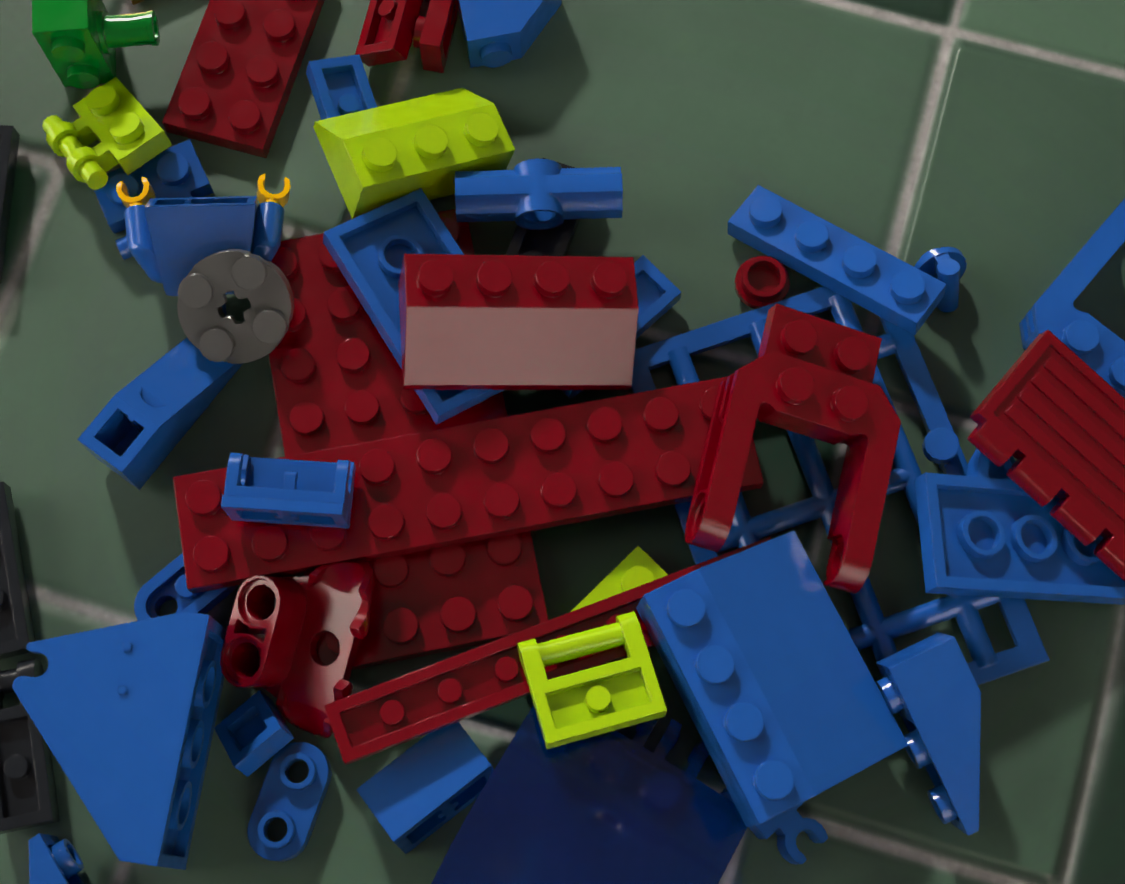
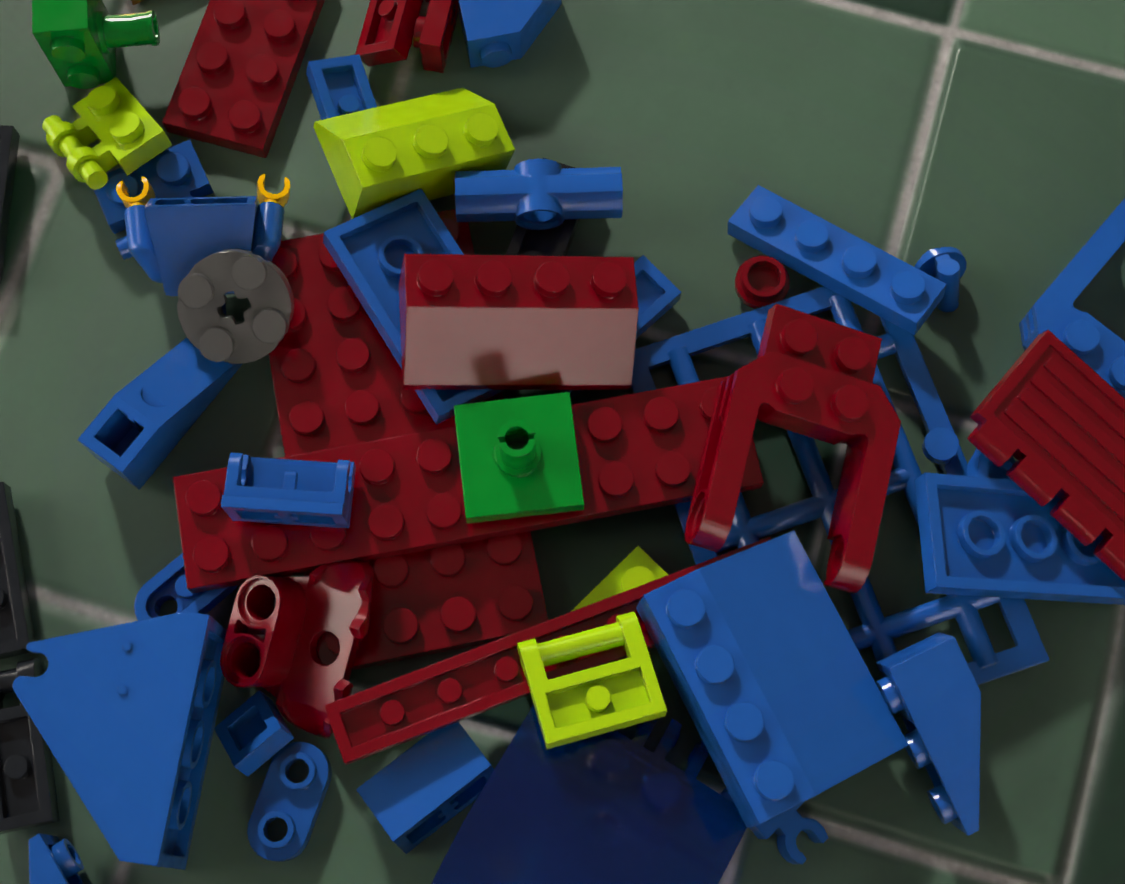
none -> green tile [454,392,584,524]

